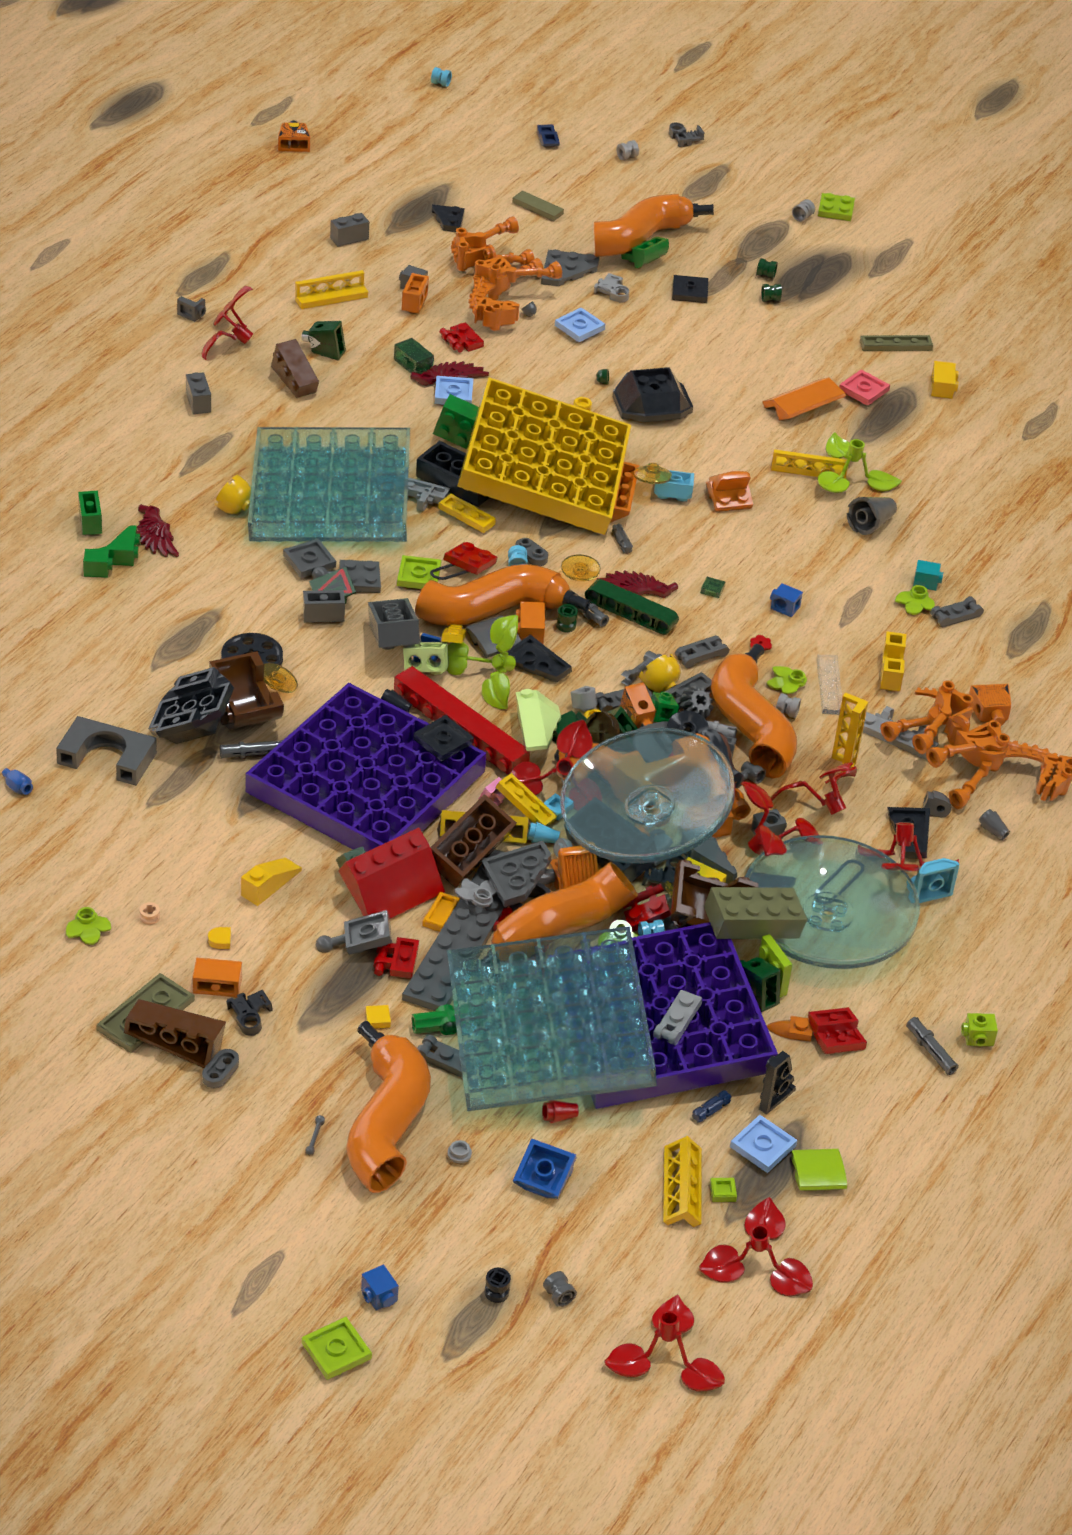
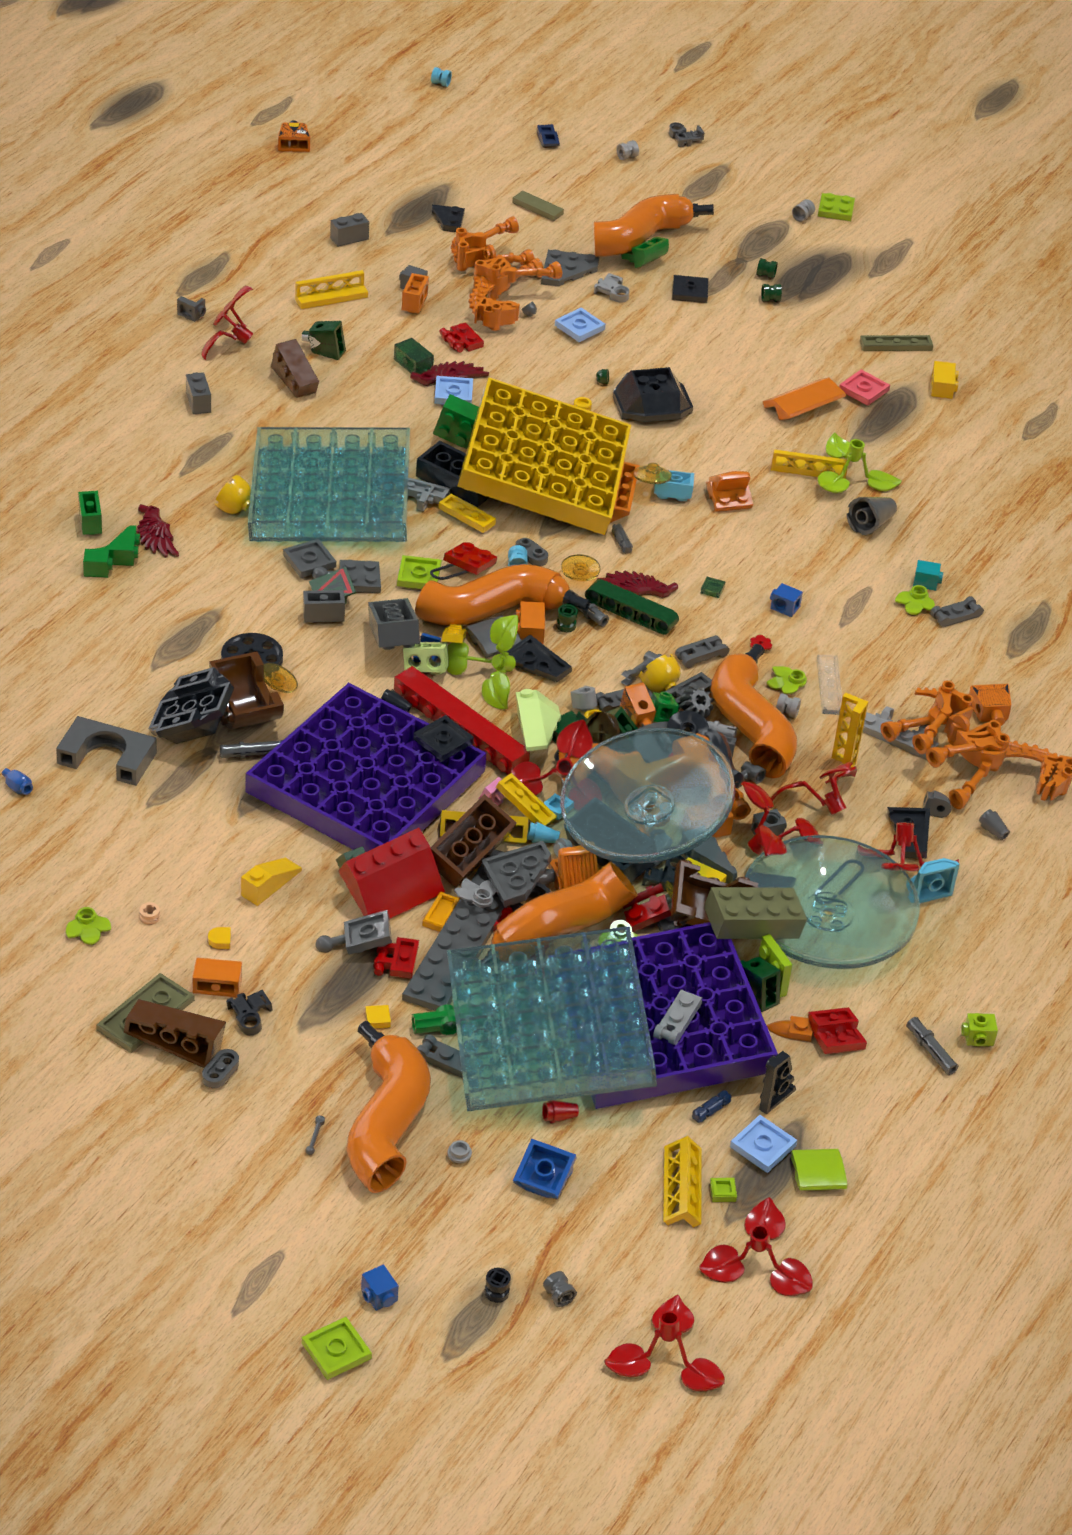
medium azure wheel [638,920,665,936] -> none
yellow arch [880,631,906,691] -> none

